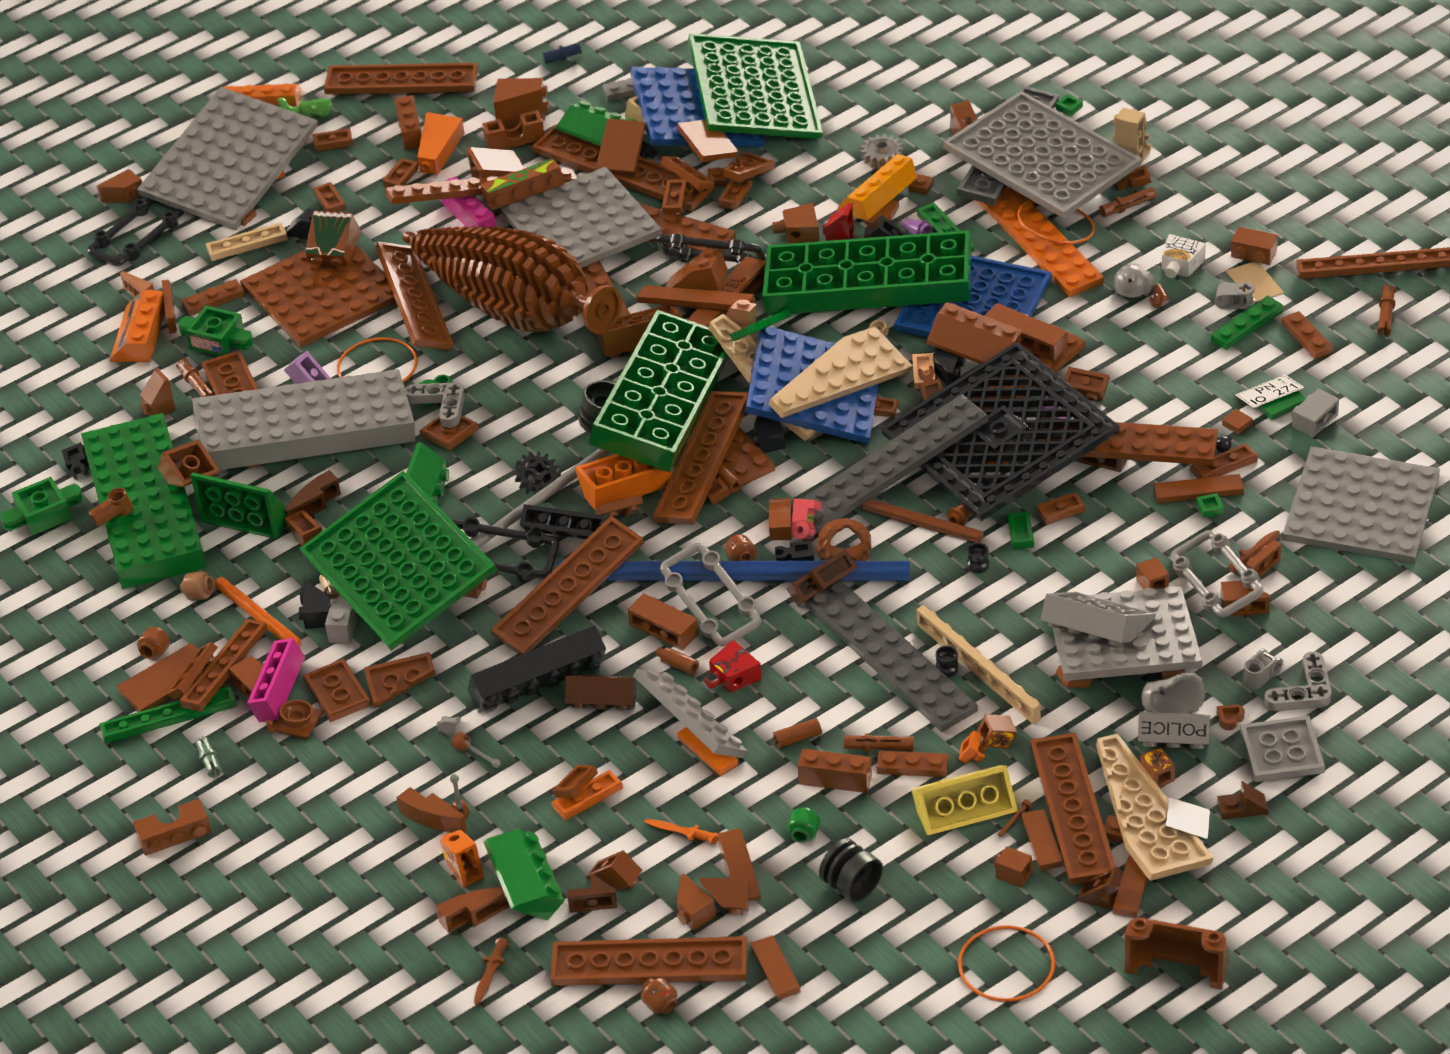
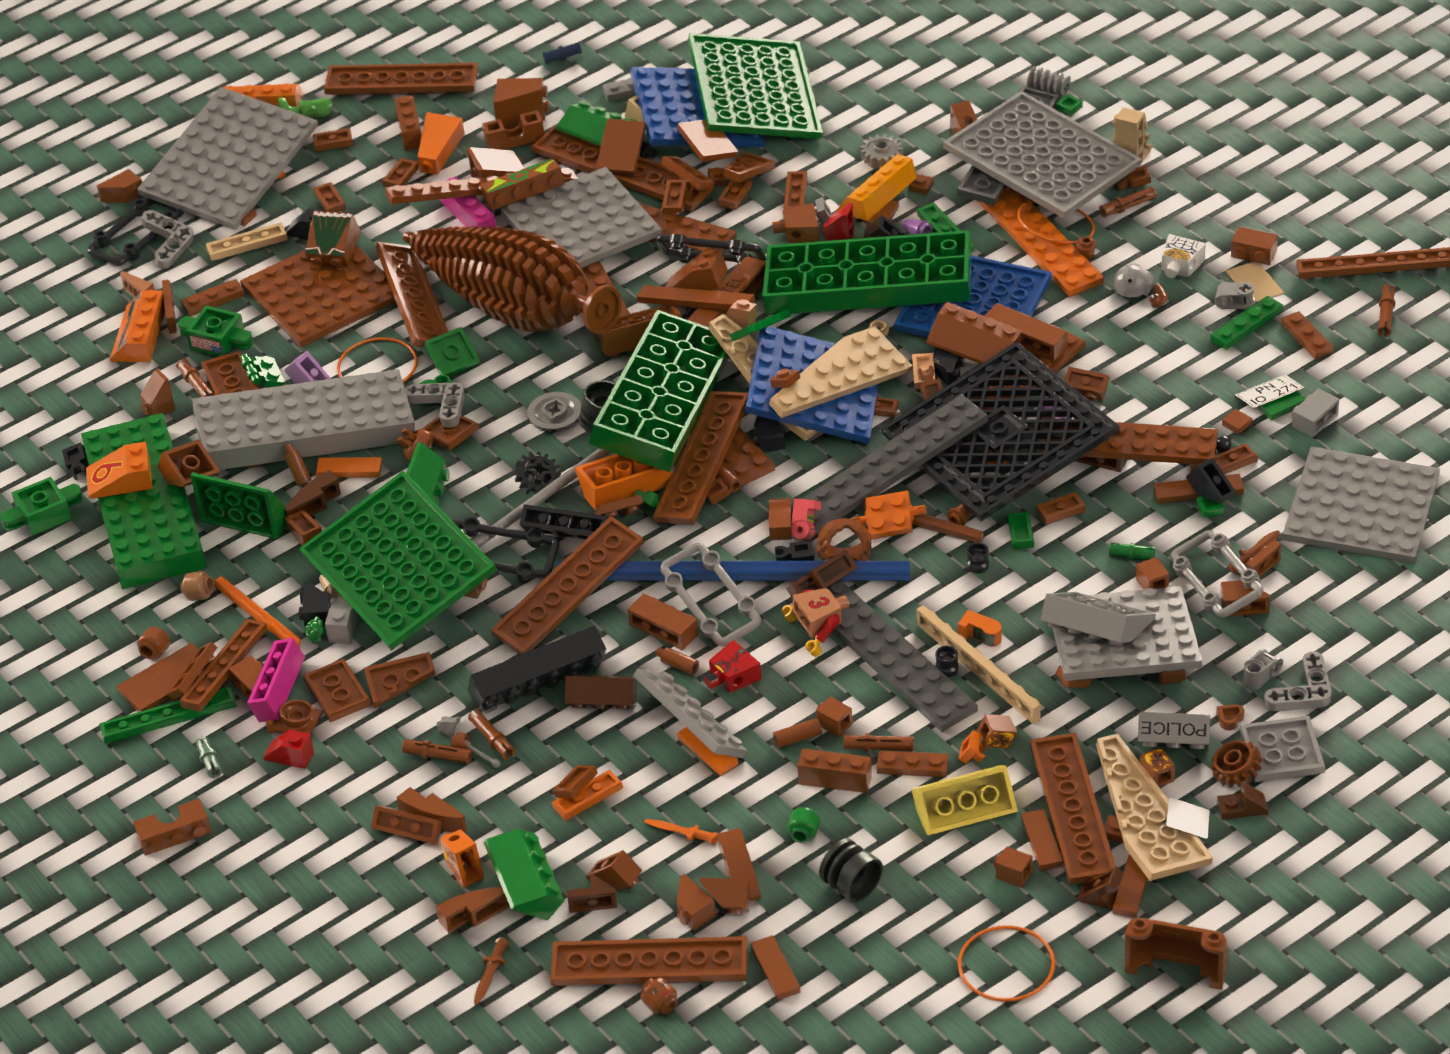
dark orange piece [88,487,133,528] -> none
hinge [450,774,470,819] -> none
dark orange head [725,534,756,561] -> none
dark orange piece [998,799,1032,837] -> none
light grey piece [1141,672,1205,714] -> none
none -> orange slope [86,442,153,499]
none -> light grey beam [142,210,194,269]
none -> green plate [241,354,285,388]
none -> red slope [263,730,315,769]
none -> dark orange cylinder [284,443,311,486]
none -> green plant [305,617,327,644]
none -> orange tile [316,457,383,478]
none -> dark orange plate [371,805,442,844]
none -> dark orange piece [396,428,433,460]
none -> dark orange pin [402,738,472,764]
none -> green plate [424,327,480,376]
none -> dark orange pin [468,709,515,760]
none -> light grey gear [527,392,581,432]
none -> green plate [635,489,660,509]
none -> dark orange plate [770,368,800,388]
none -> nougat torso [782,588,850,657]
none -> dark orange plate [784,171,808,210]
none -> light grey plate [815,197,832,223]
none -> dark orange brick [816,696,853,737]
none -> orange plate [852,490,927,539]
none -> orange leg [958,610,1002,647]
none -> light grey piece [1027,66,1071,98]
none -> dark orange hose [1076,236,1097,260]
none -> green pin [1109,542,1155,561]
none -> black slope [1186,458,1237,503]
none -> dark orange gear [1210,739,1263,788]

